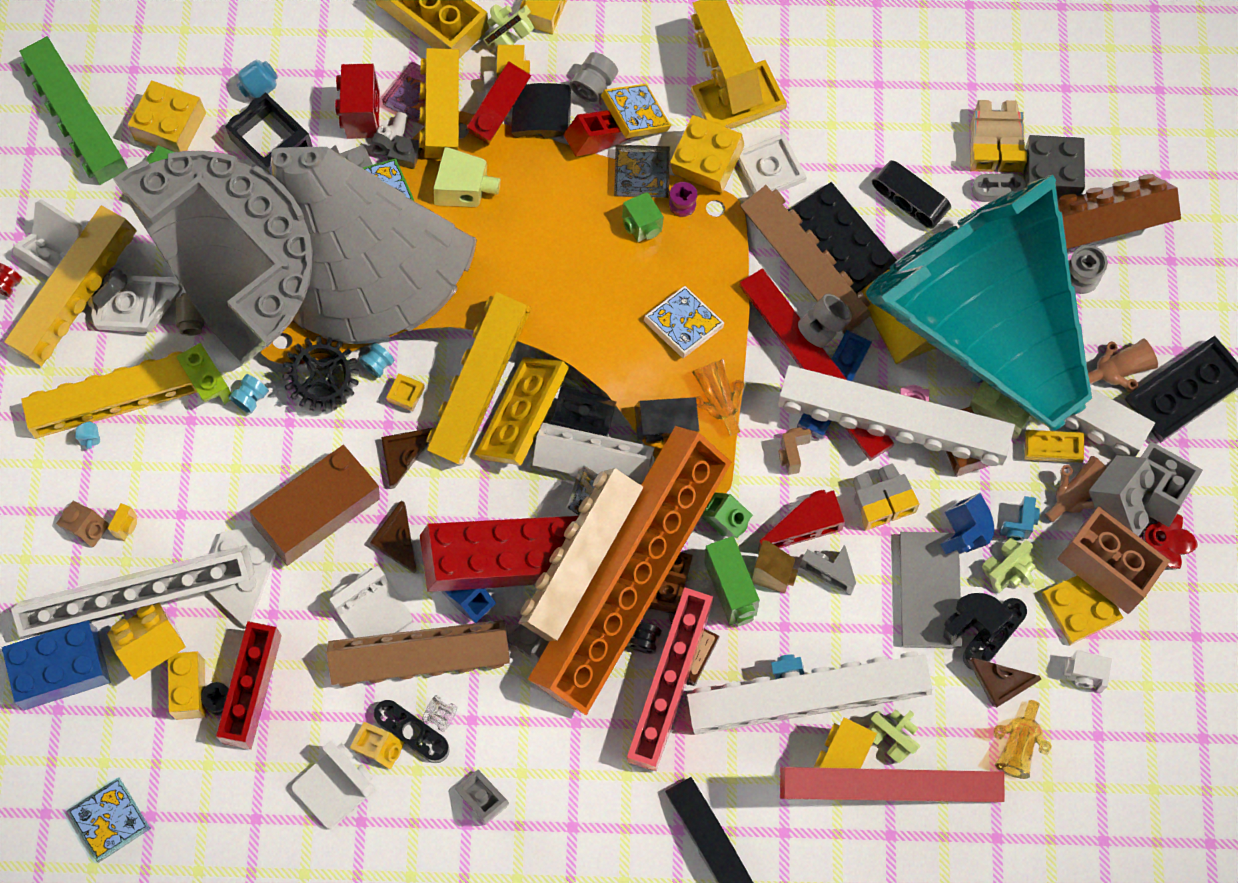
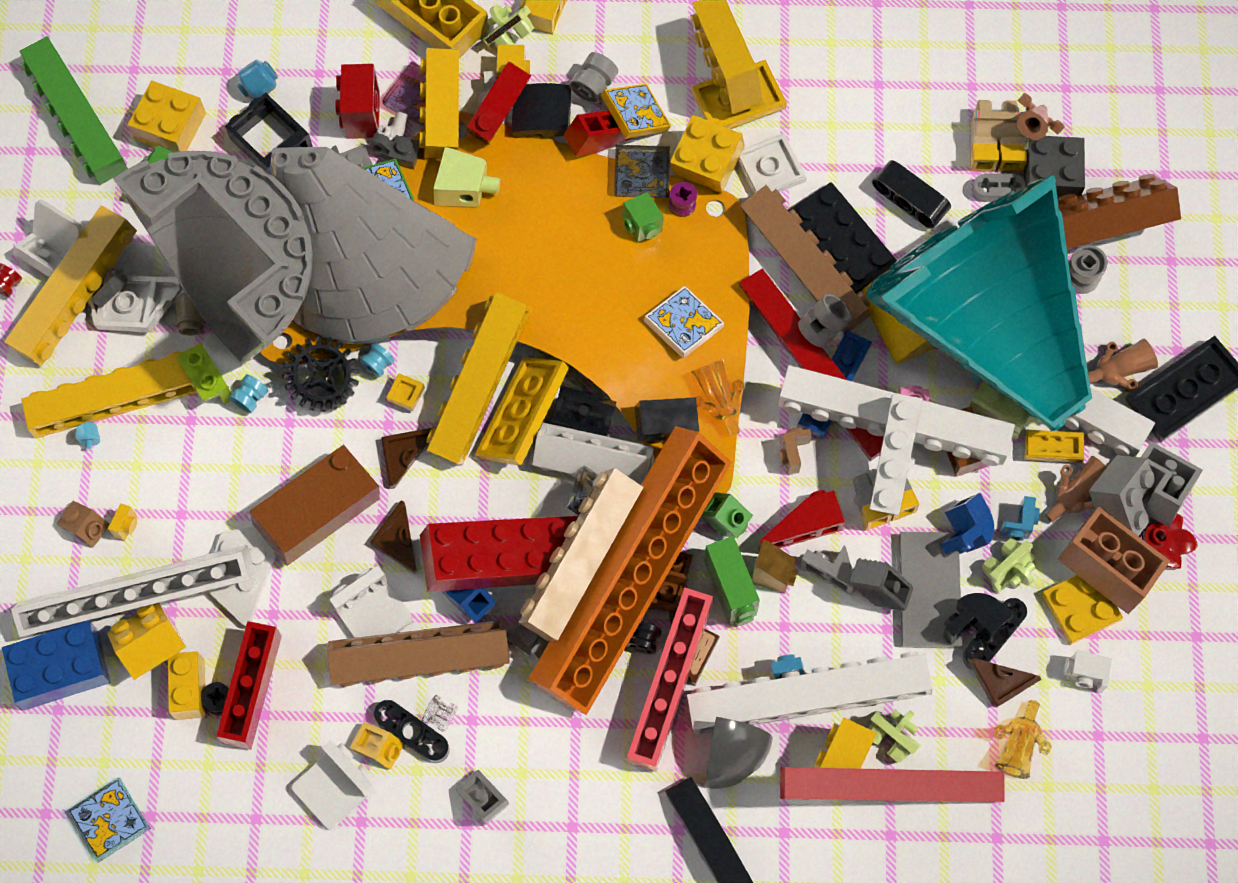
none -> dark grey brick [705,717,773,789]
none -> dark grey brick [849,558,913,611]
none -> white brick [869,393,922,515]
none -> nougat piece [1017,93,1065,140]

